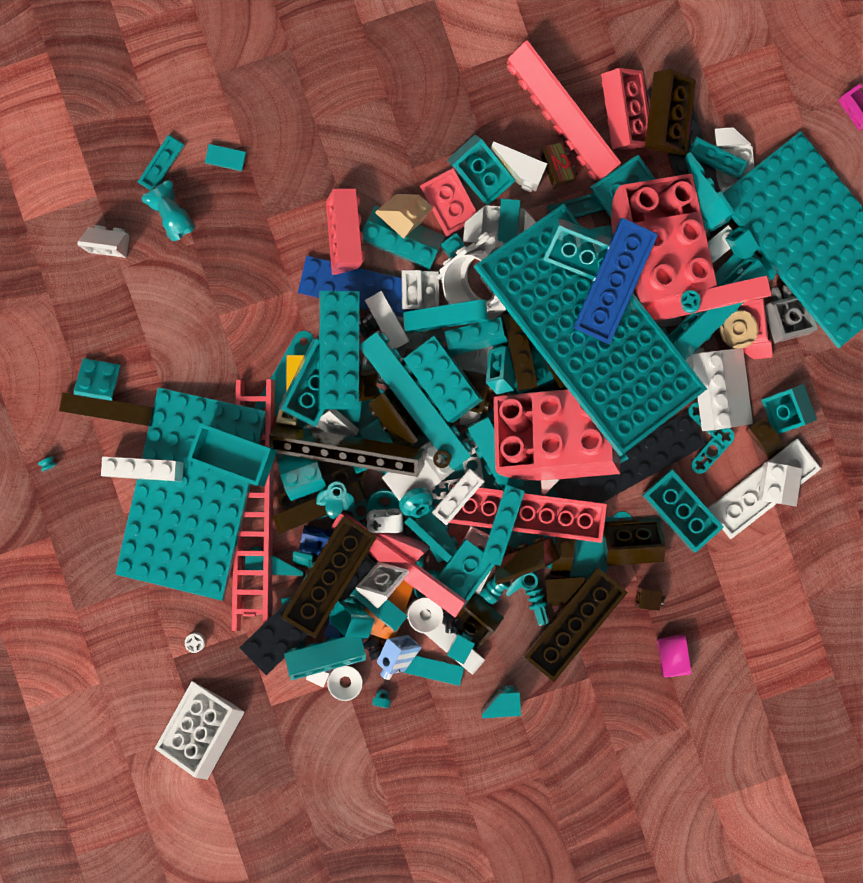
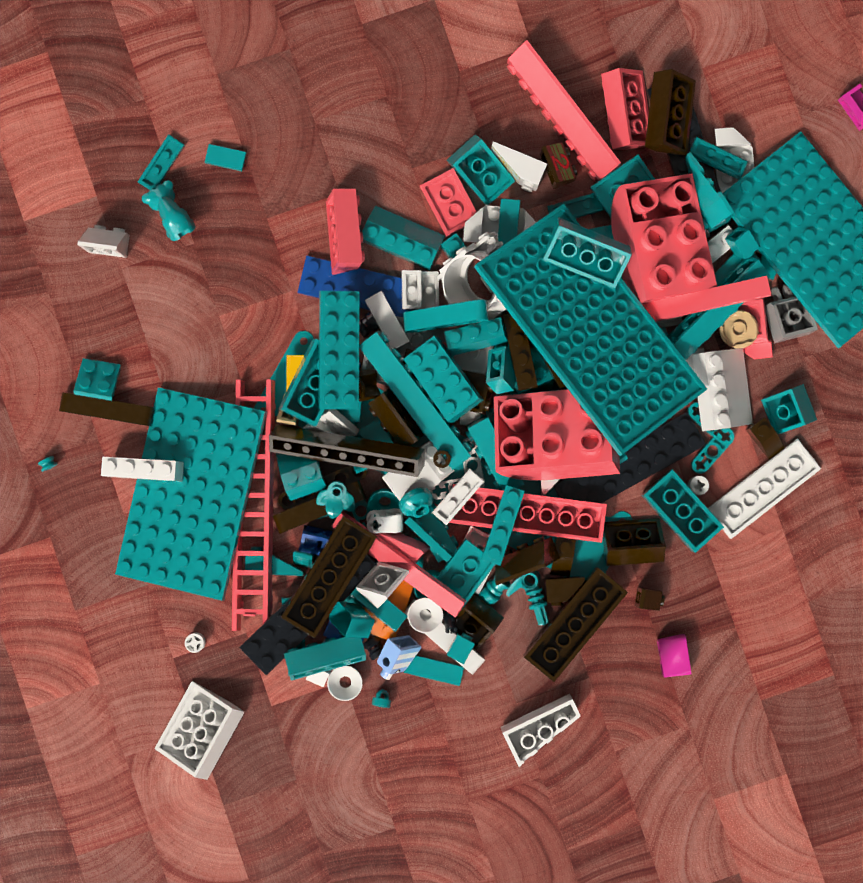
teal piece [187,423,278,487] -> none
tan slope [375,194,433,238] -> none
teal slope [481,685,521,719] -> none
blue plate [573,218,658,344] -> none
teal wheel [681,290,701,313] -> none
white slope [758,462,802,507] -> none
none -> white wedge [501,694,580,767]
none -> white wheel [688,476,709,495]

